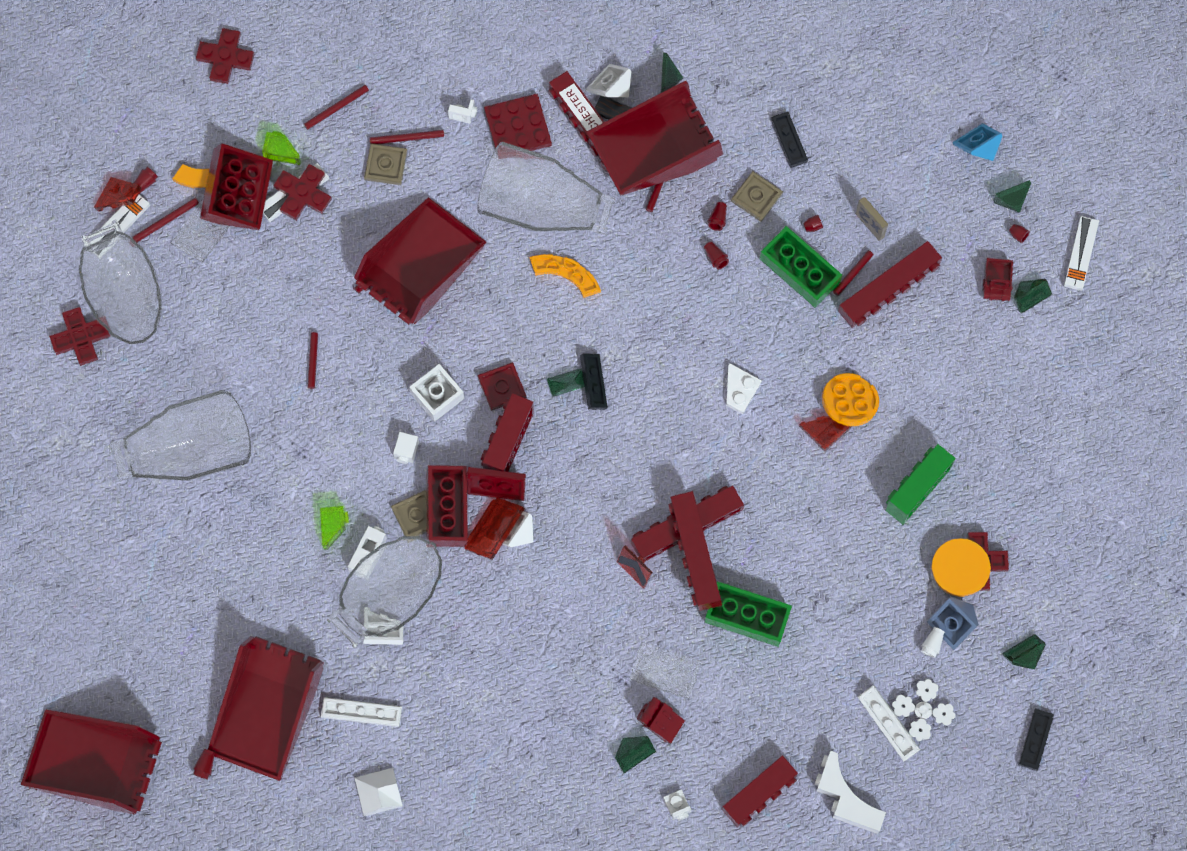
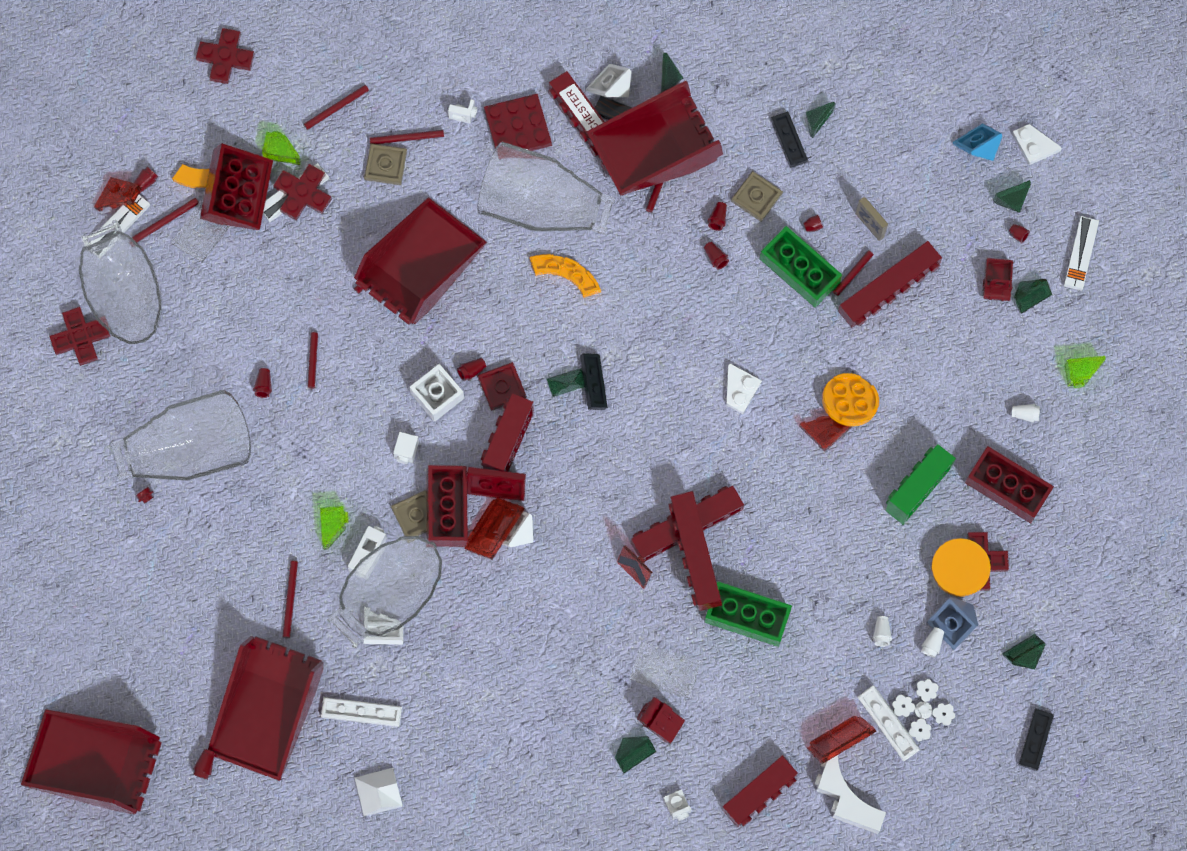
none -> dark red plate [136,487,154,504]
none -> dark red cone [253,368,272,398]
none -> dark red bar [282,561,298,638]
none -> dark red cone [457,358,486,381]
none -> clear green slope [806,102,836,138]
none -> clear red piece [807,716,876,764]
none -> white cone [873,616,892,647]
none -> dark red brick [965,446,1054,524]
none -> white wing [1012,124,1062,165]
none -> white cone [1012,404,1040,423]
none -> clear neon green slope [1064,356,1106,388]

